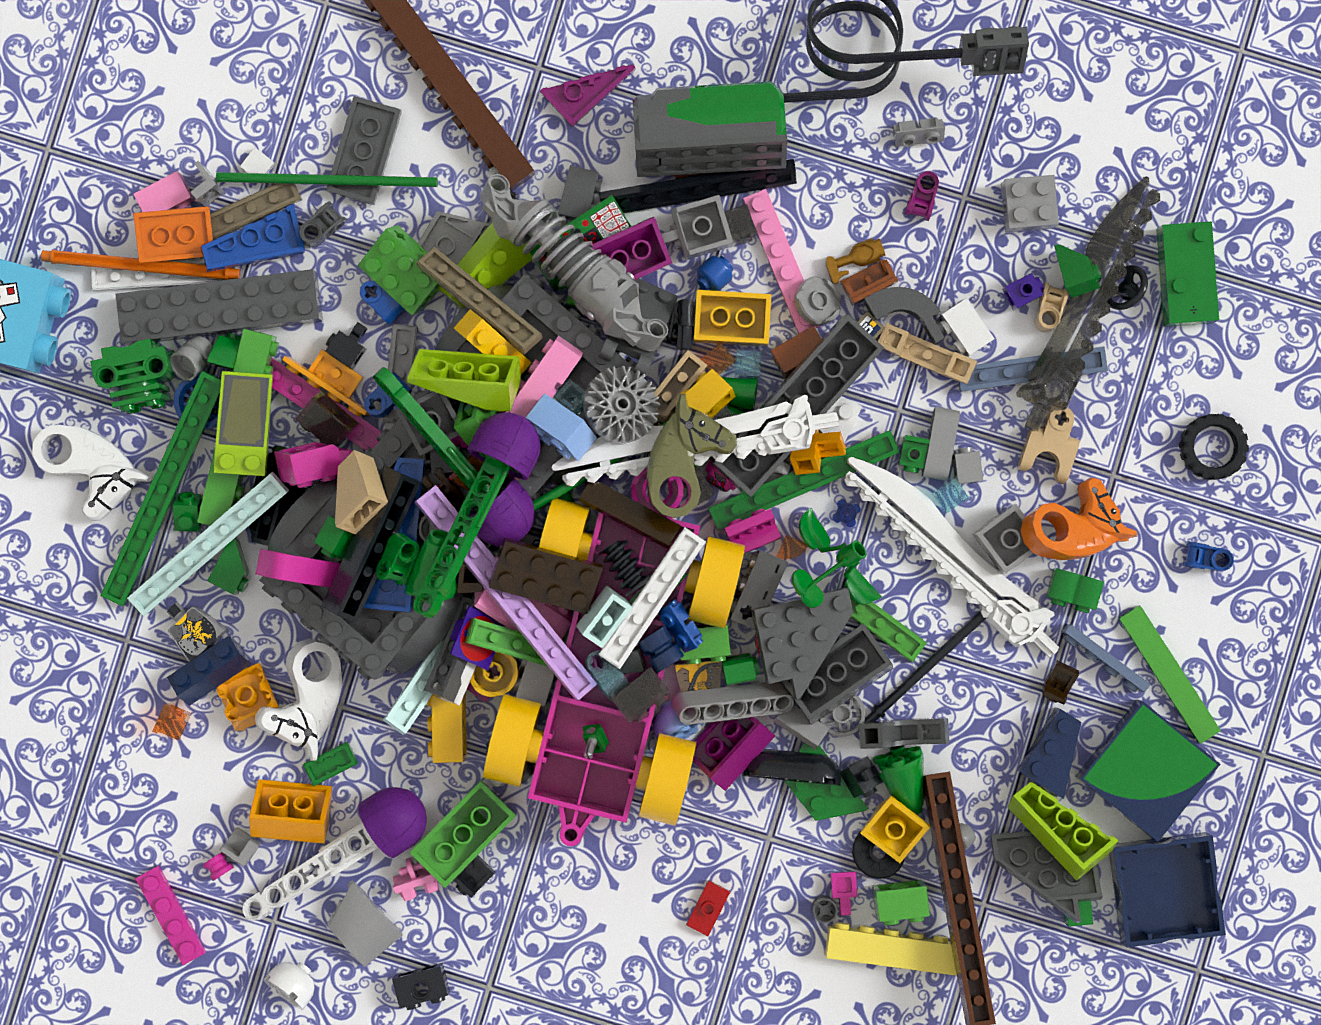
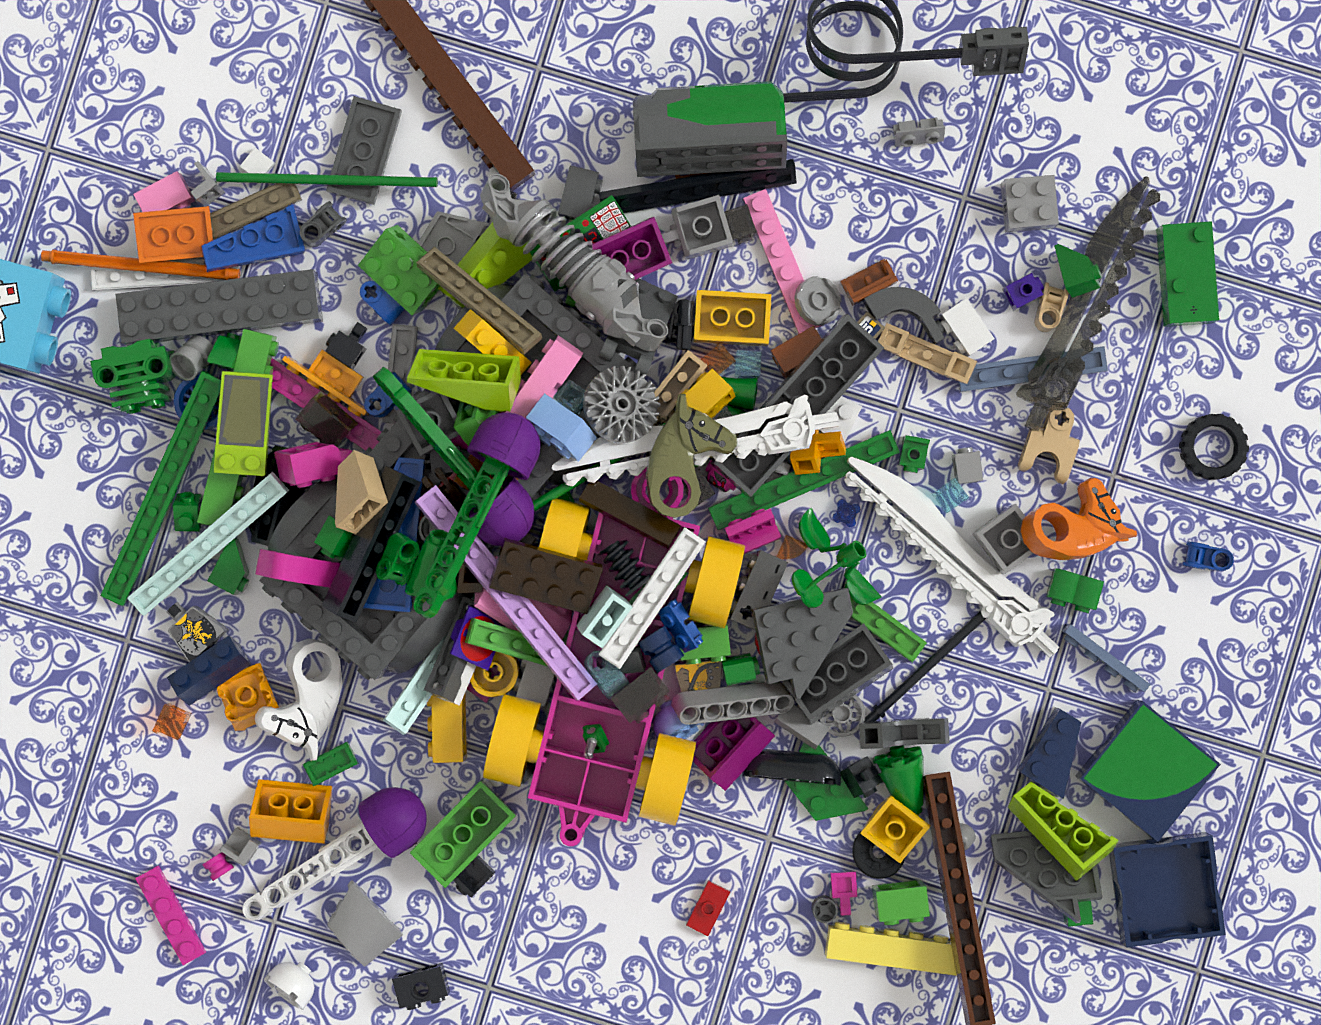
white animal [32,425,152,521] -> none
bright pink hips [393,857,438,901] -> none
magenta wing [540,64,636,127] -> none
blue head [697,256,733,291] -> none
pearl gold piece [826,238,886,284] -> none
magenta piece [905,171,939,221] -> none
light grey beam [922,406,960,481] -> none
dark brown bracket [1042,660,1079,705] -> none
black piece [1103,265,1148,310] -> none
bright green tile [1118,605,1221,744] -> none

